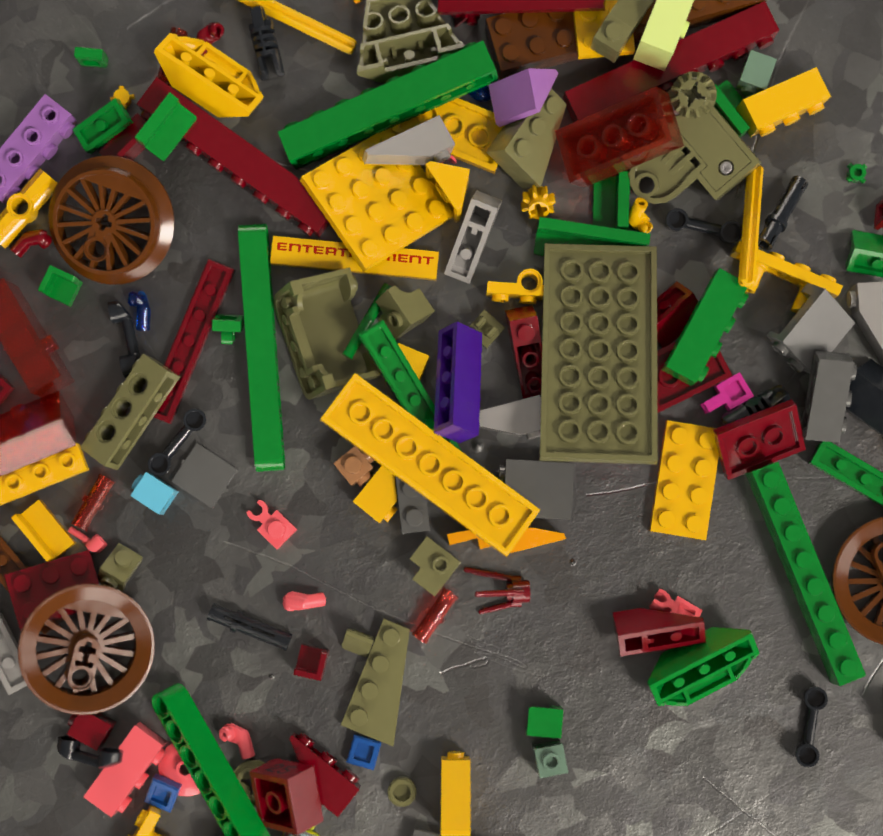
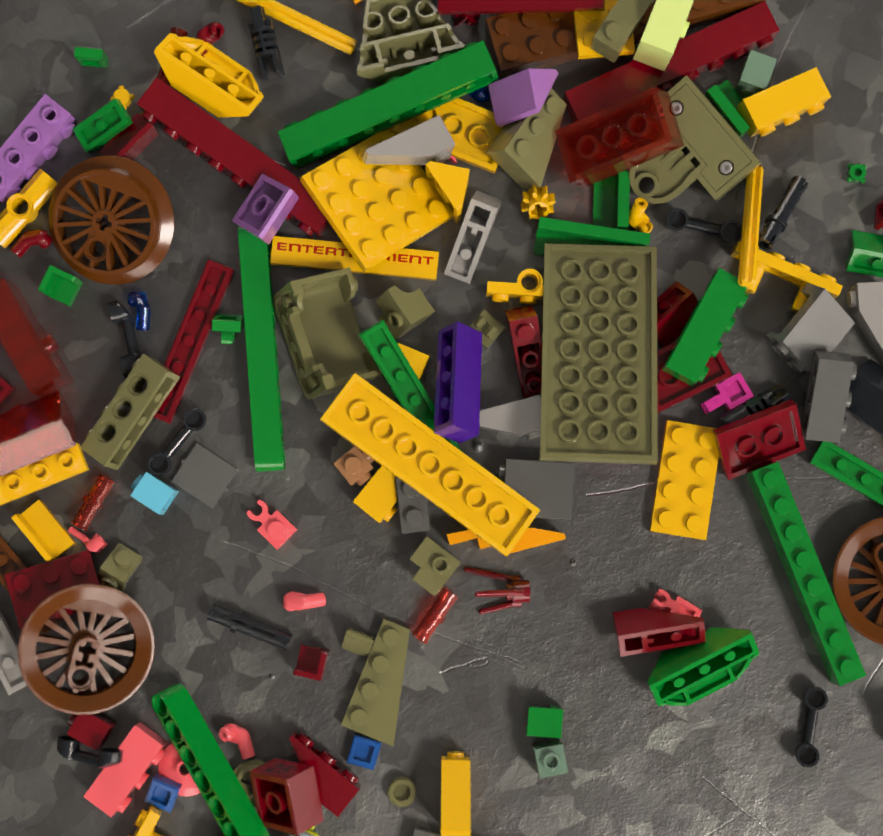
green panel [135,92,197,161] -> none
green bar [342,283,391,360] -> none
olive gear [670,72,717,118] -> none
none -> medium lavender slope [232,174,299,245]

